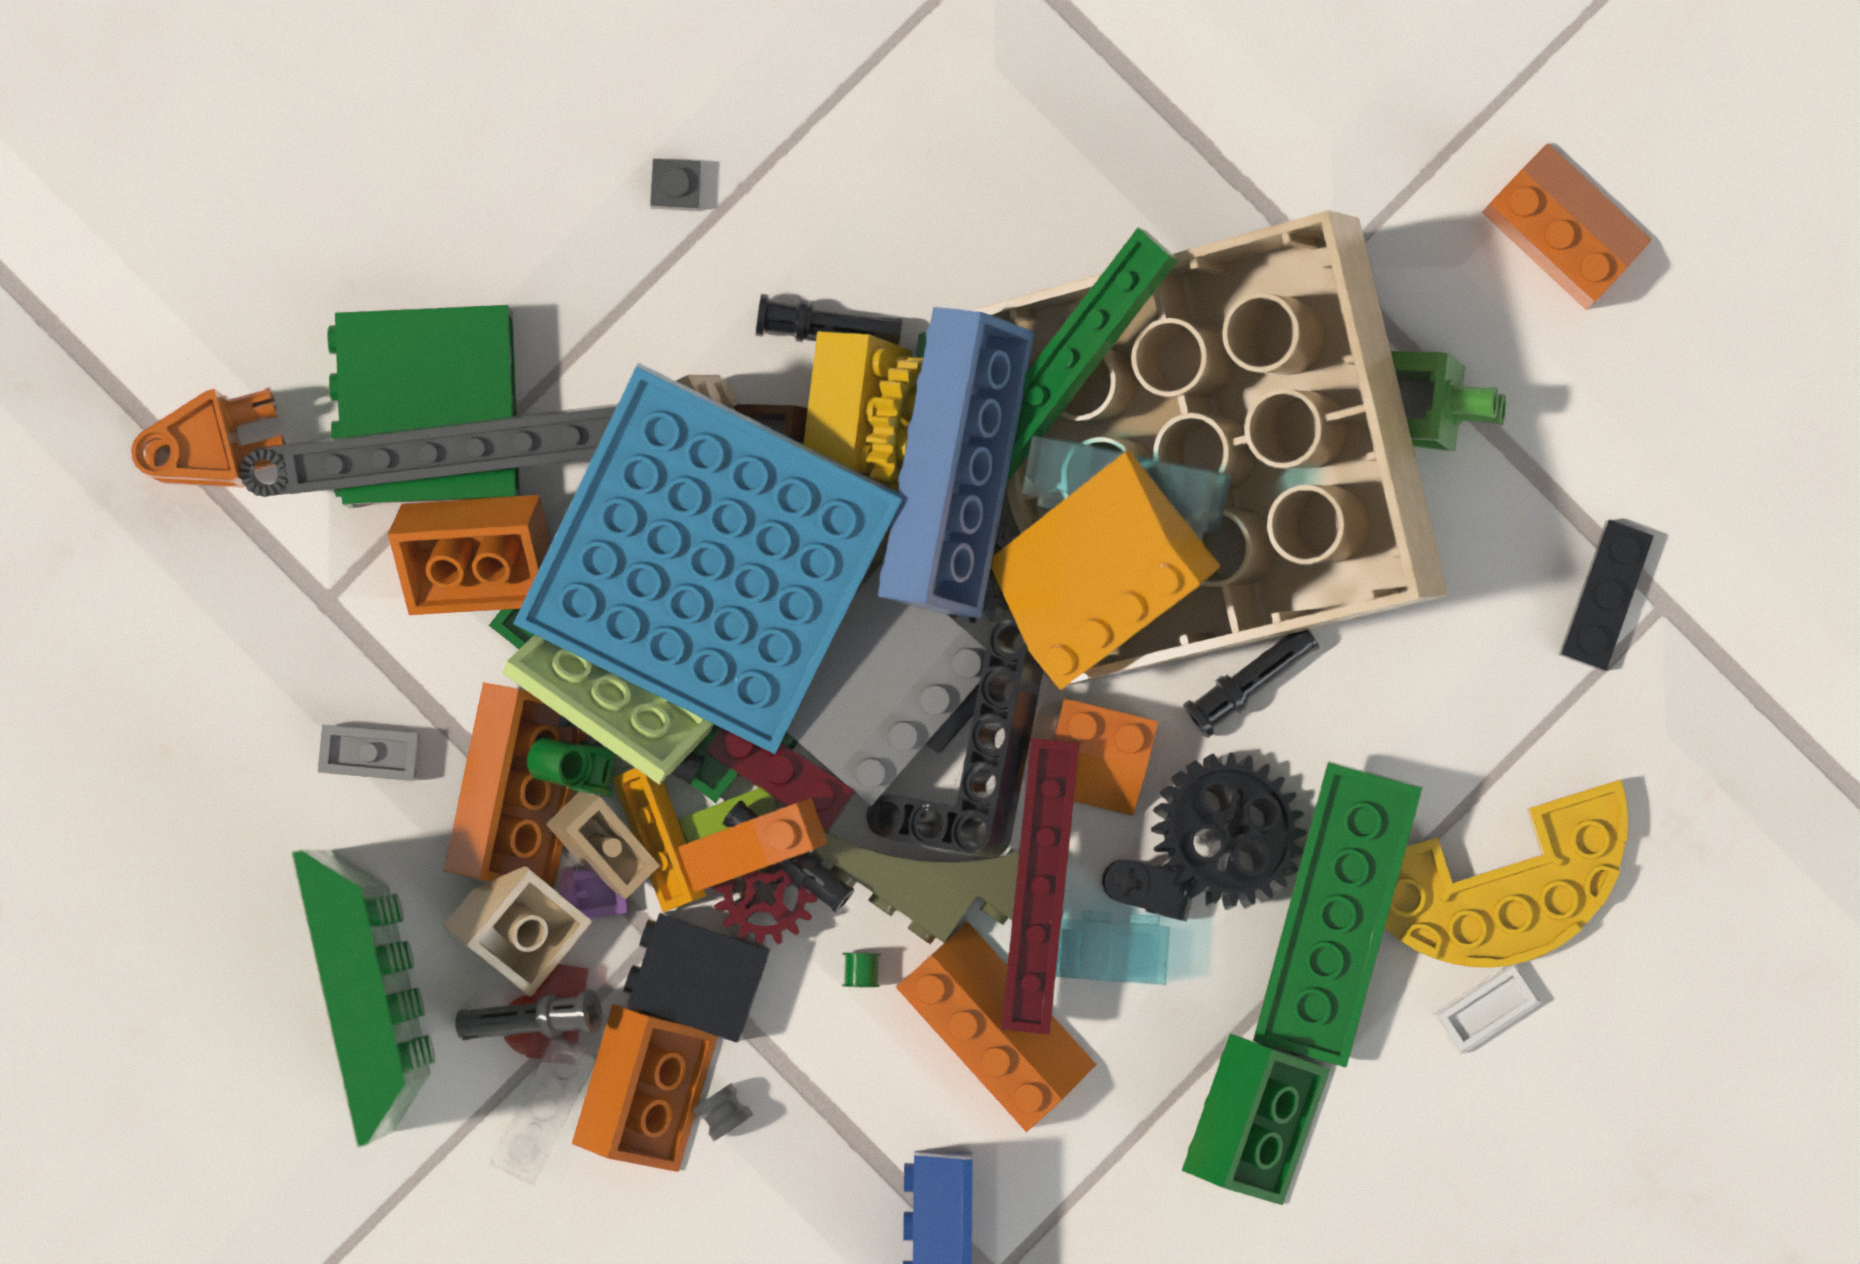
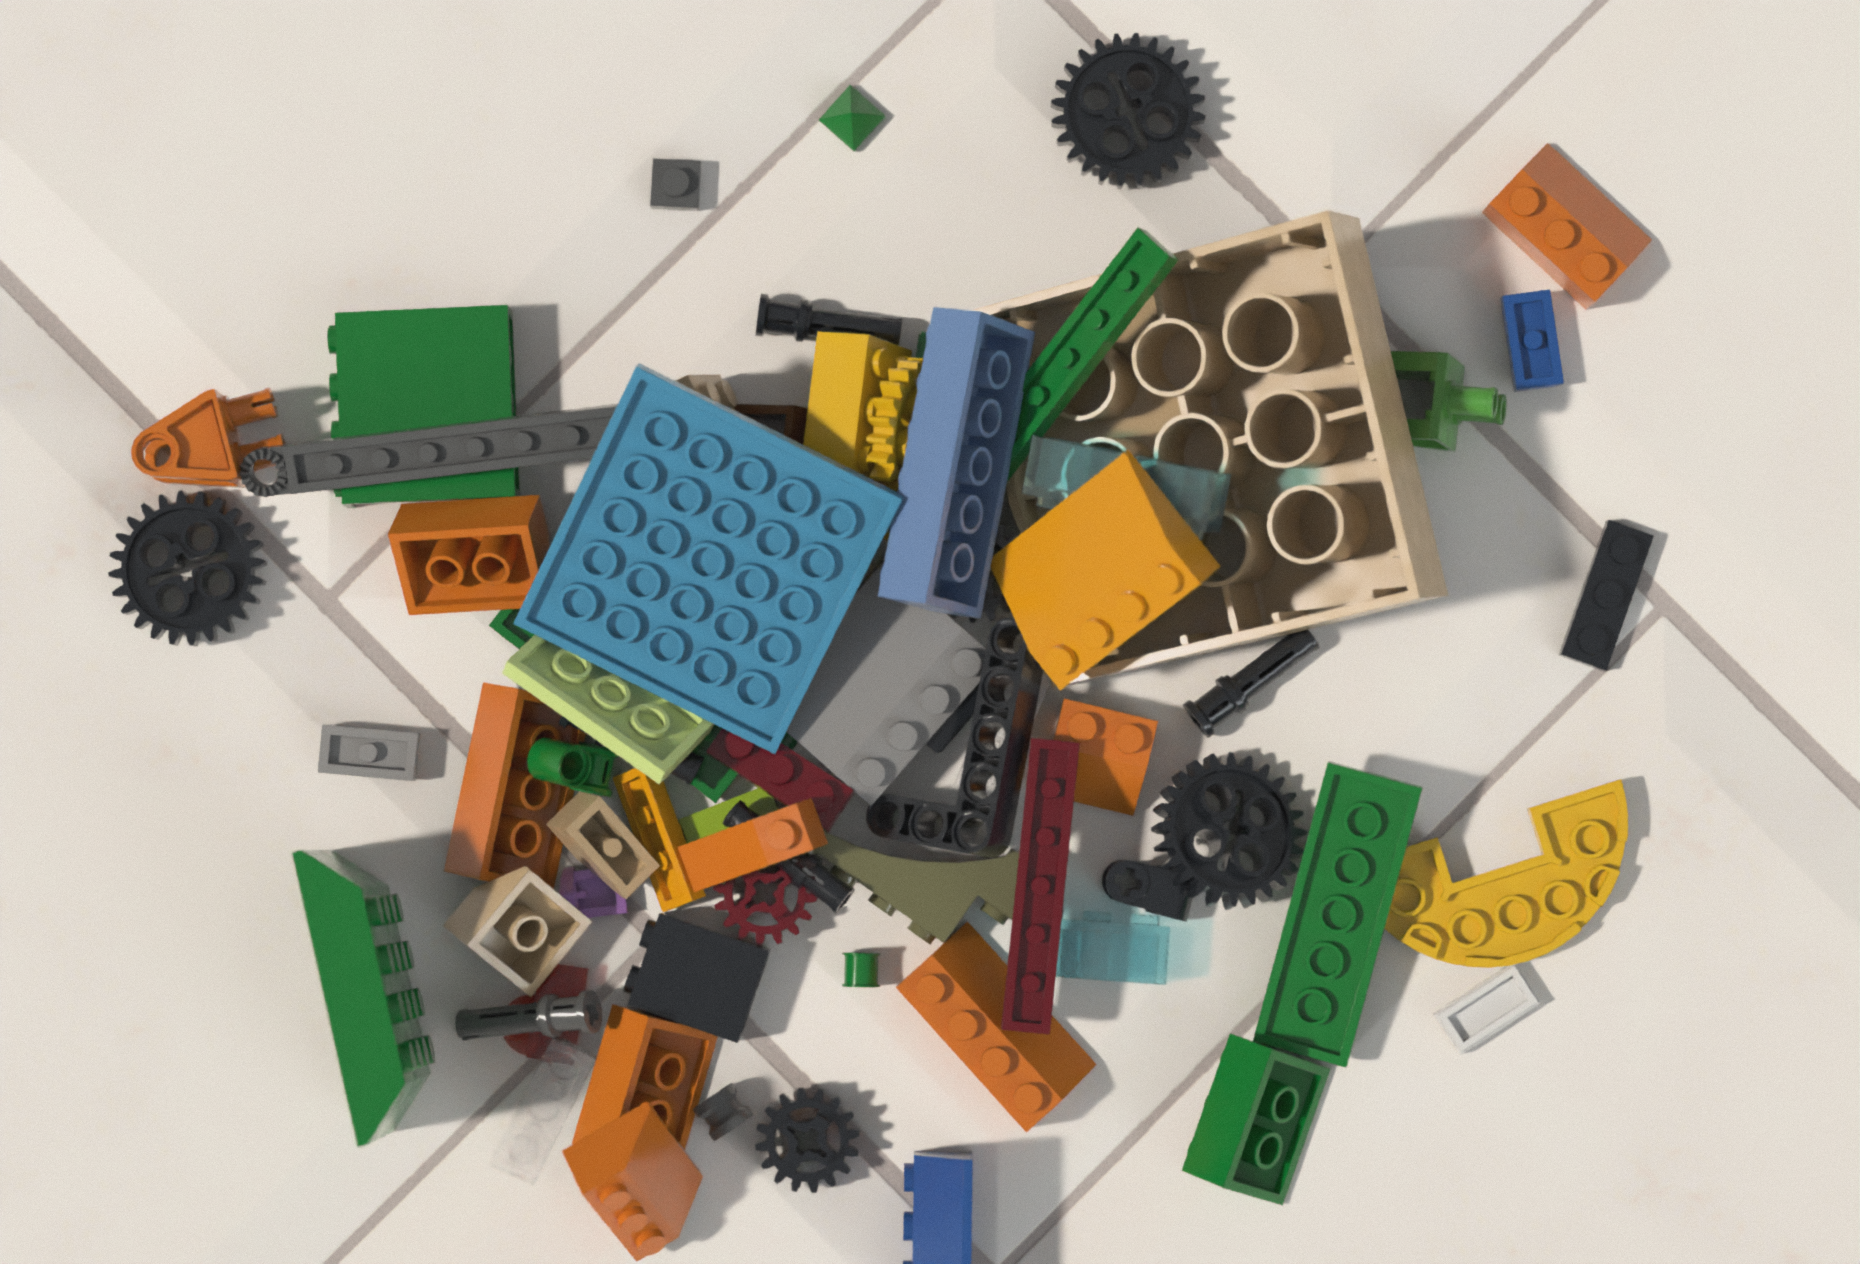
none -> black gear [108,490,268,647]
none -> orange slope [562,1101,703,1262]
none -> black gear [755,1087,860,1193]
none -> green slope [819,85,886,152]
none -> black gear [1051,33,1206,190]
none -> blue plate [1500,289,1564,392]

